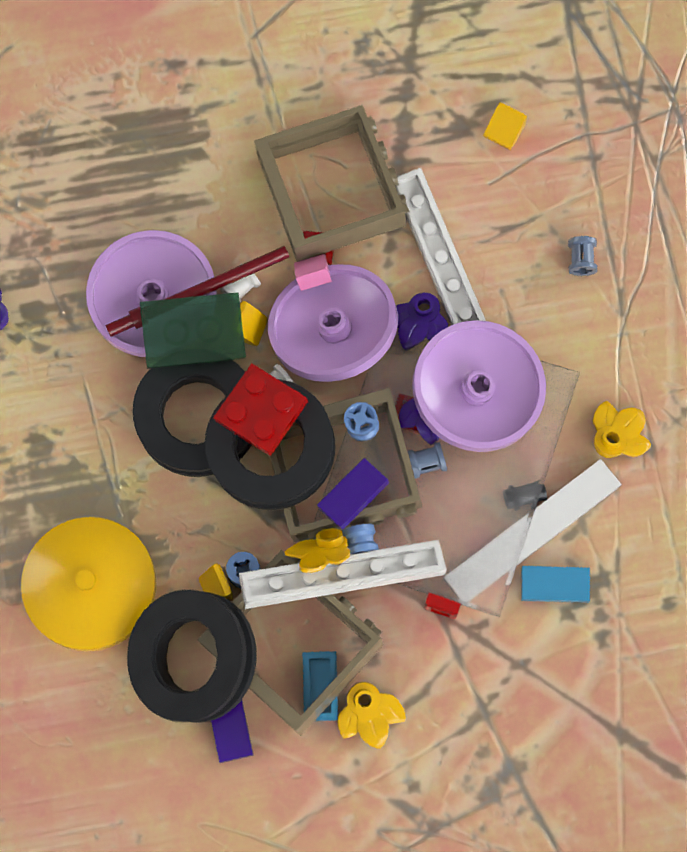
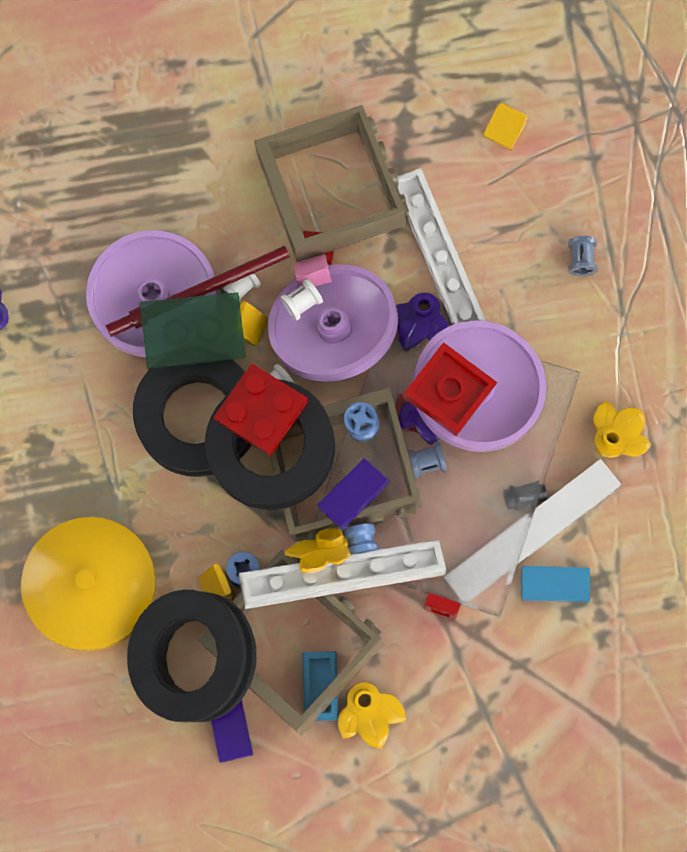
none -> white bush [280,279,323,321]
none -> red plate [402,342,498,437]

